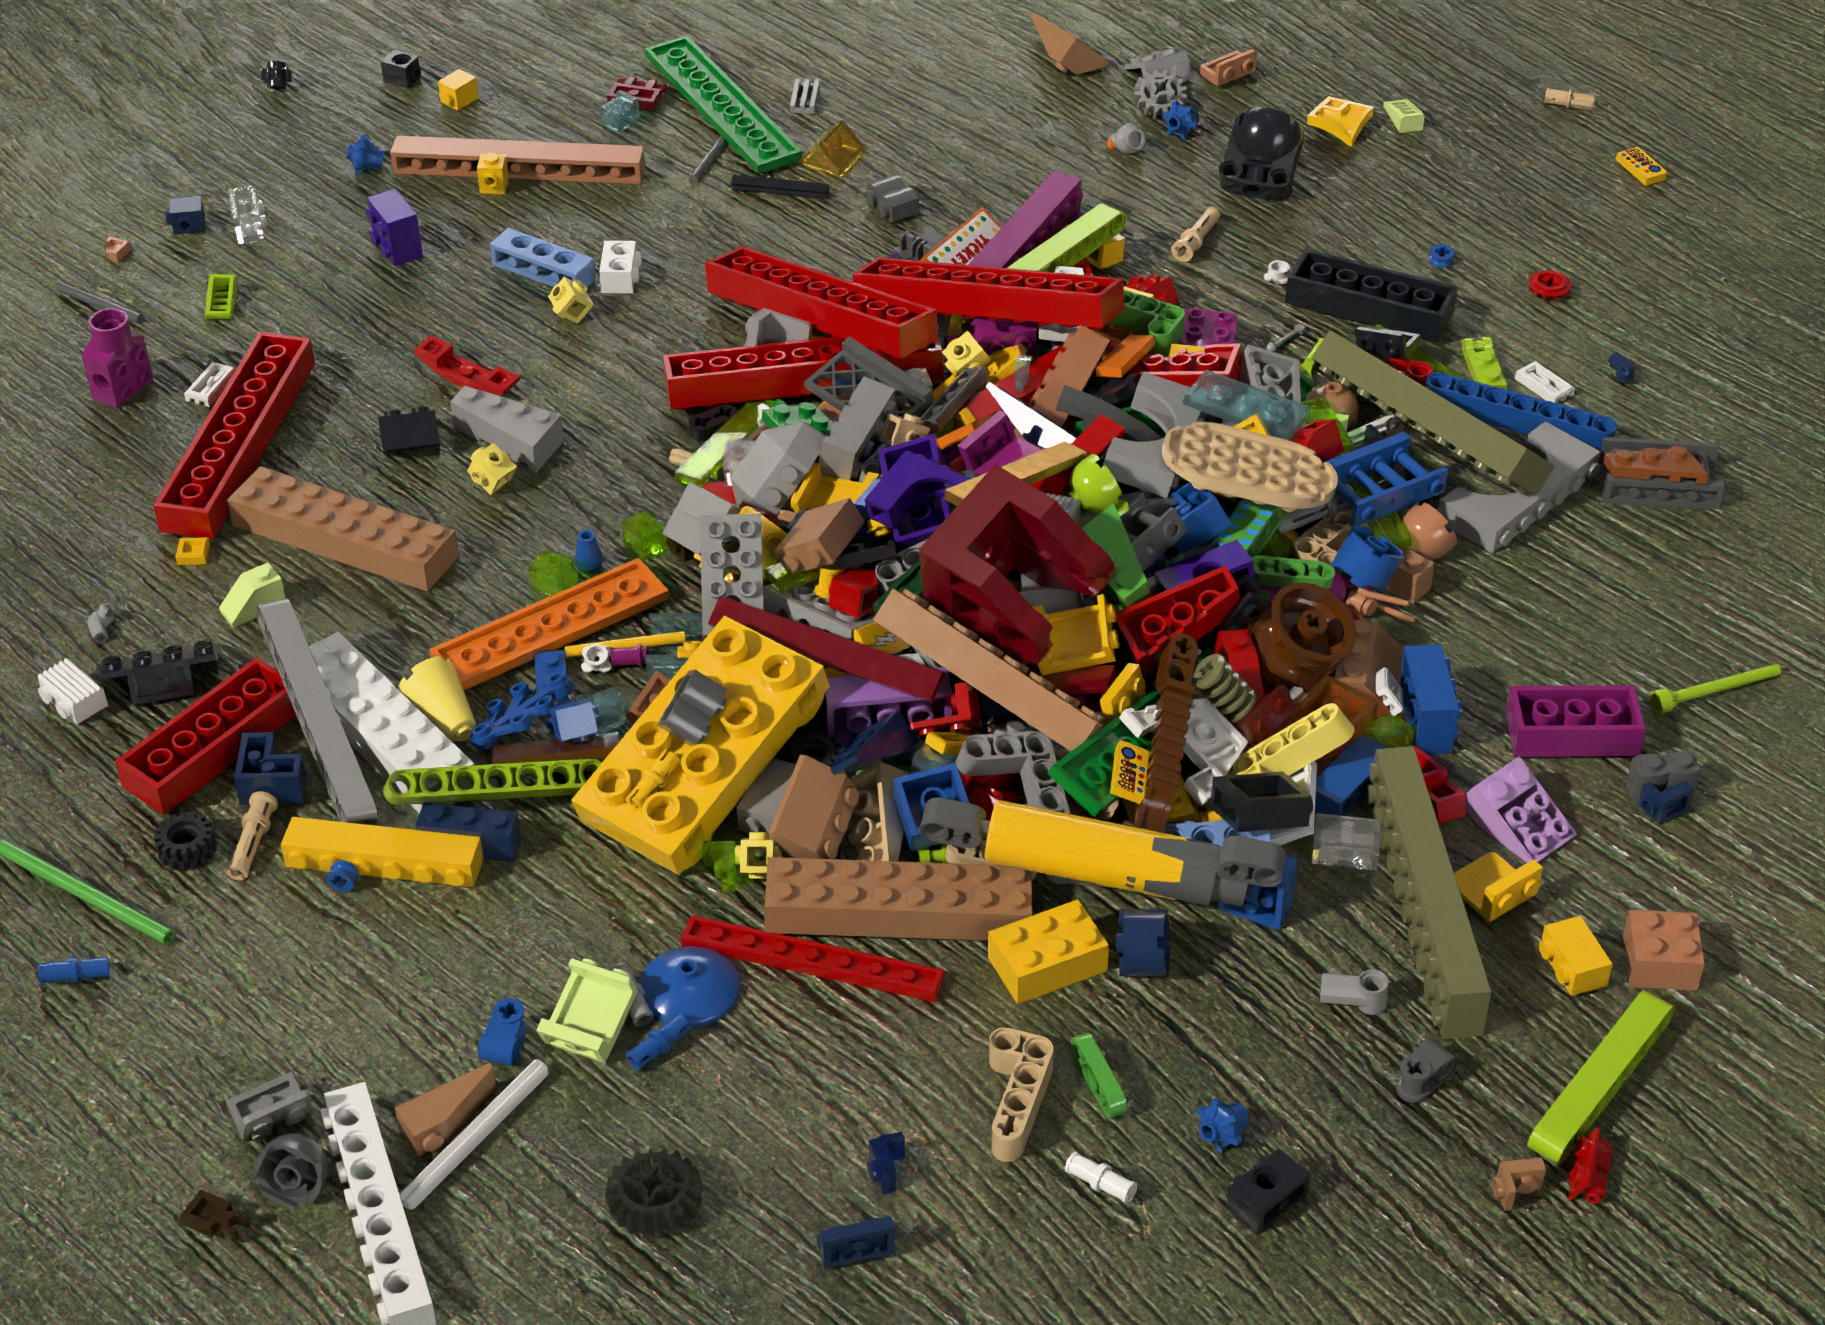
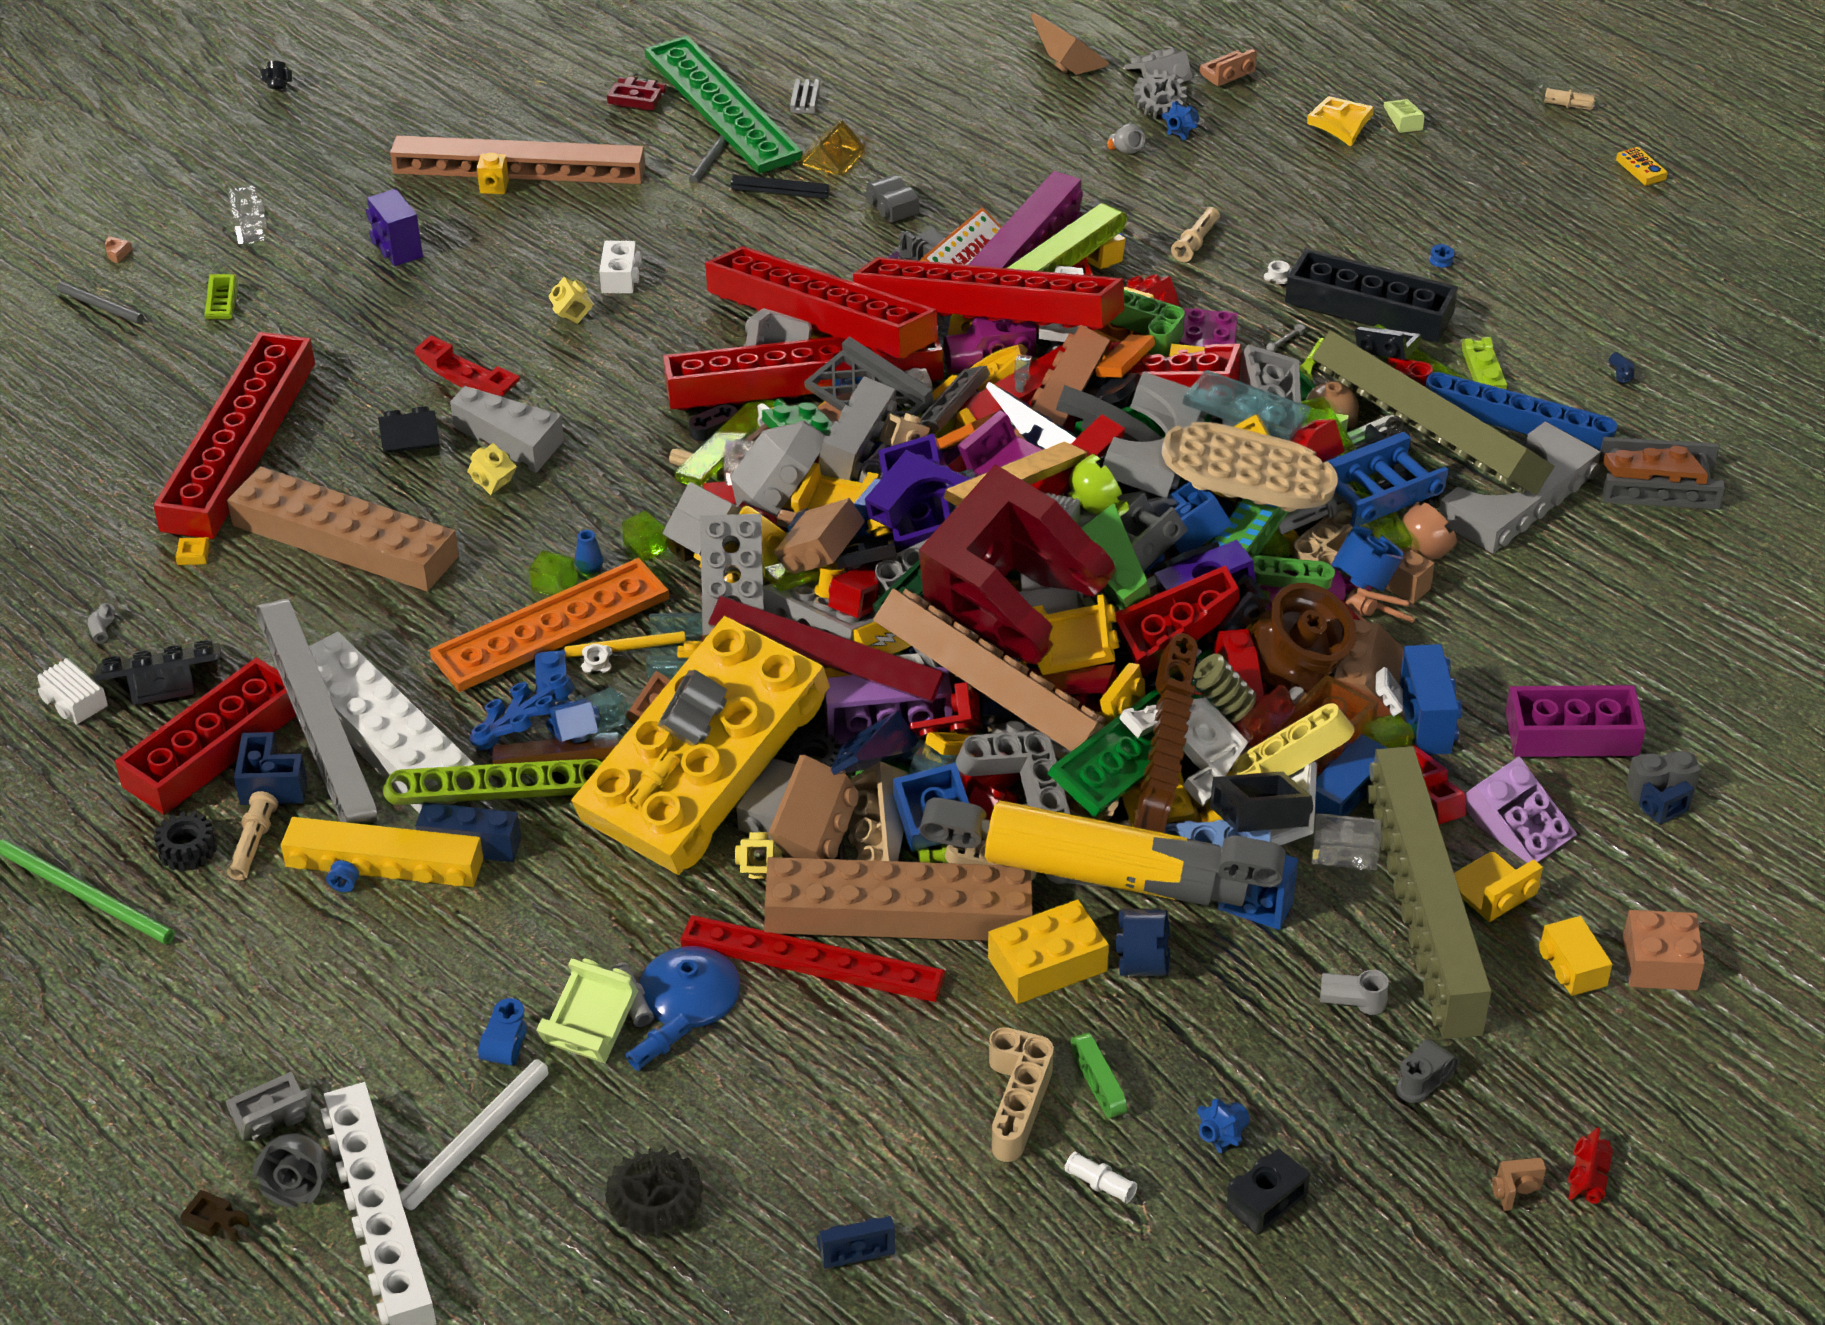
blue pin [38,956,110,984] -> none
magenta brick [81,308,153,409] -> none
dark blue brick [165,196,206,235] -> none
white tile [184,362,236,407] -> none
yellowish green slope [219,563,286,628] -> none
blue rock [346,134,384,174] -> none
black brick [380,49,421,89] -> none
medium nougat slope [395,1062,496,1158] -> none
light yellow cone [398,656,476,742] -> none
yellow brick [438,69,479,110] -> none
medium blue brick [490,228,596,287] -> none
clear light blue brick [600,90,640,132] -> none
magenta pin [610,644,649,668] -> none
clear neon green bracket [702,841,737,892] -> none
clear blue bracket [867,1132,905,1195] -> none
light yellow brick [942,331,991,376] -> none
yellow tile [1110,740,1149,804] -> none
black piece [1219,107,1304,201] -> none
white tile [1515,361,1575,403] -> none
lime beam [1527,990,1675,1165] -> none
red gear [1528,270,1571,301] -> none
lime piece [1649,664,1782,715] -> none

